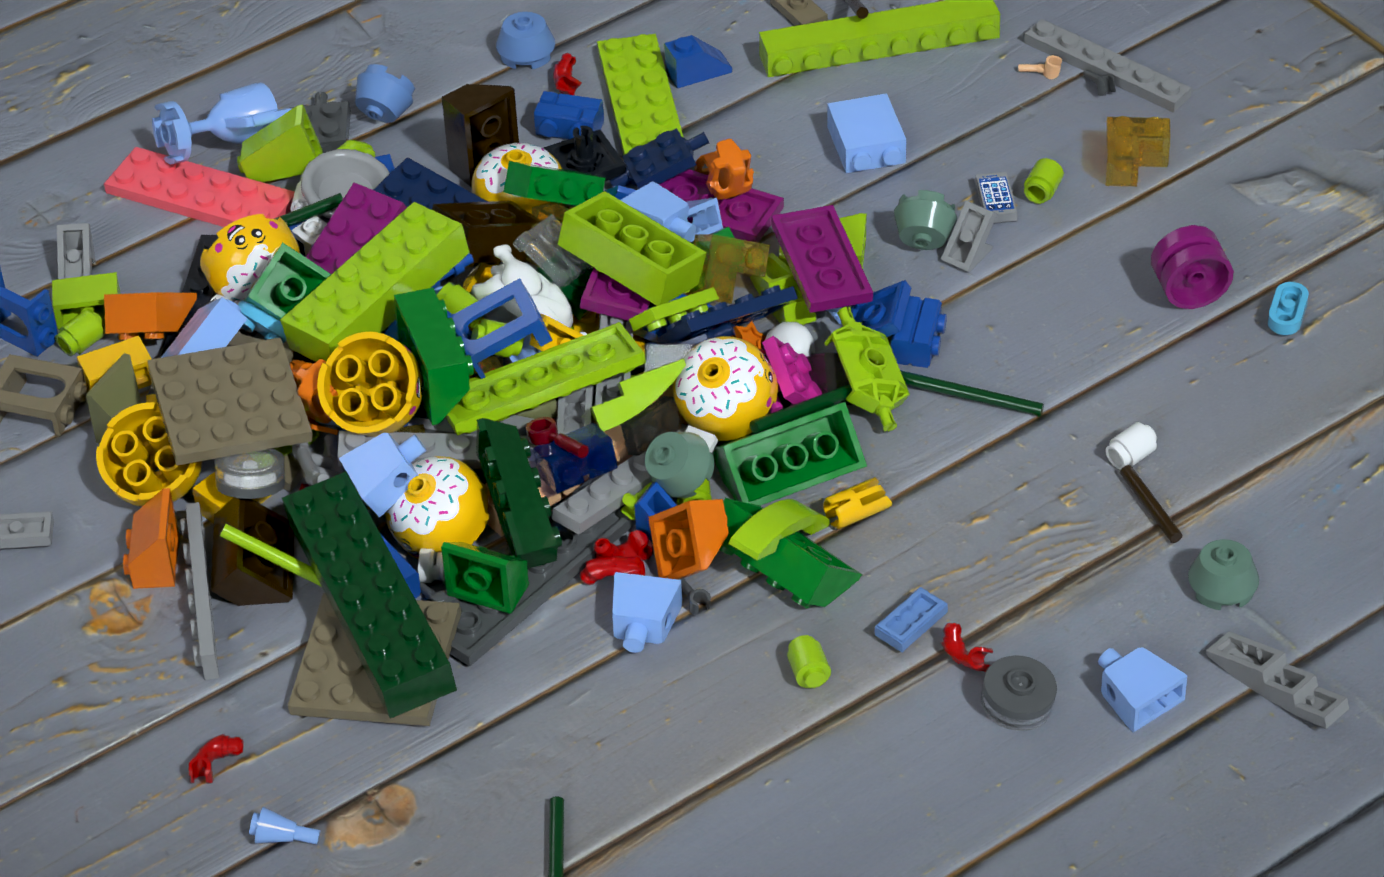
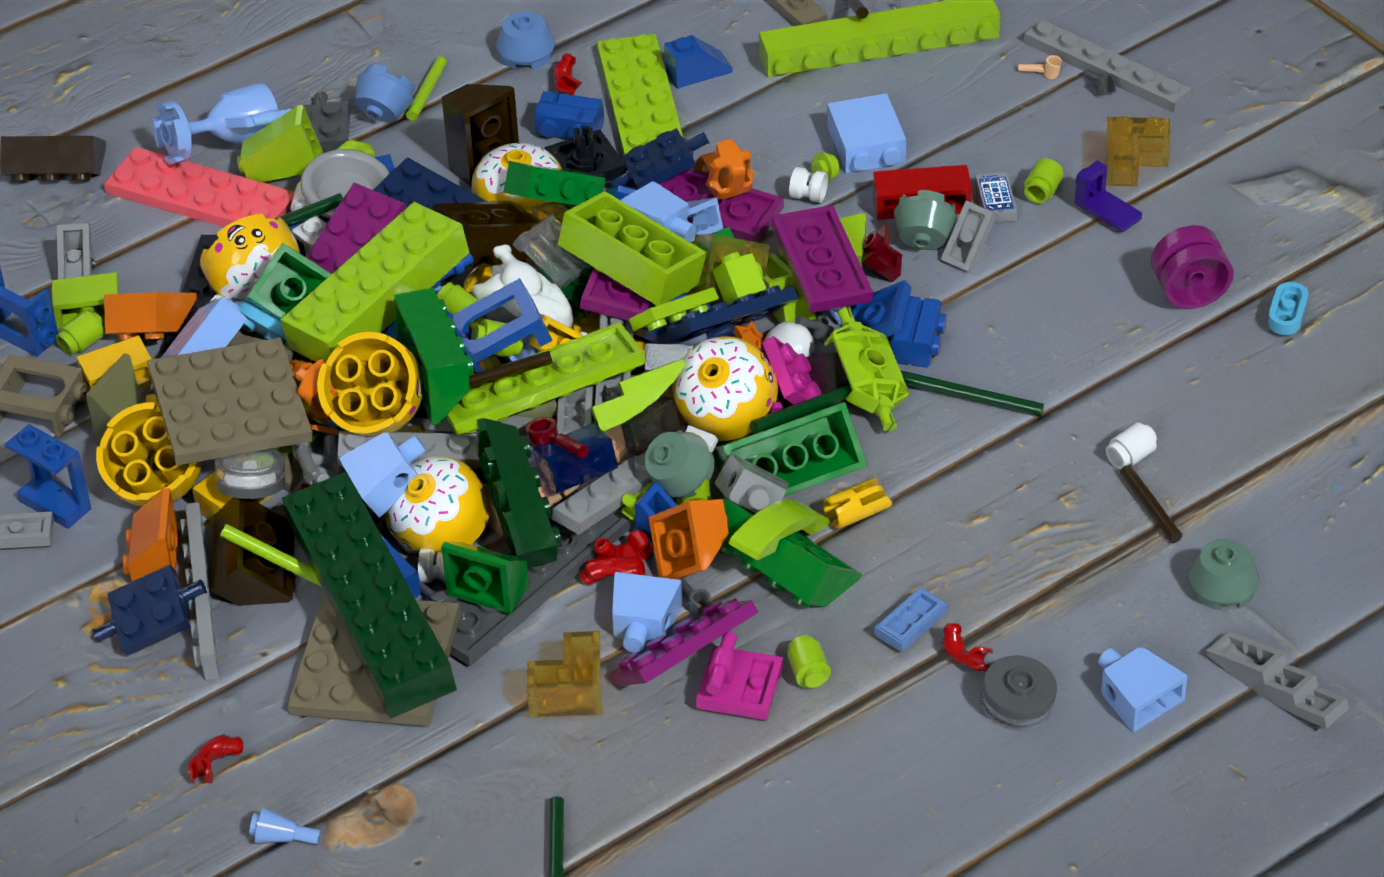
none -> dark brown slope [1,136,106,182]
none -> blue panel [5,424,92,529]
none -> dark blue plate [92,565,207,656]
none -> lime bar [406,56,447,121]
none -> dark brown bar [469,351,553,388]
none -> clear yellow brick [527,631,602,717]
none -> magenta plate [609,598,759,686]
none -> dark pink plate [696,631,783,720]
none -> lime brick [712,252,766,306]
none -> light grey torso [715,453,789,513]
none -> white wheel [789,167,828,203]
none -> dark grey hand [795,316,834,342]
none -> lime plate [811,152,839,183]
none -> dark red bracket [863,224,902,282]
none -> red brick [873,165,972,220]
none -> dark purple bracket [1075,160,1142,232]

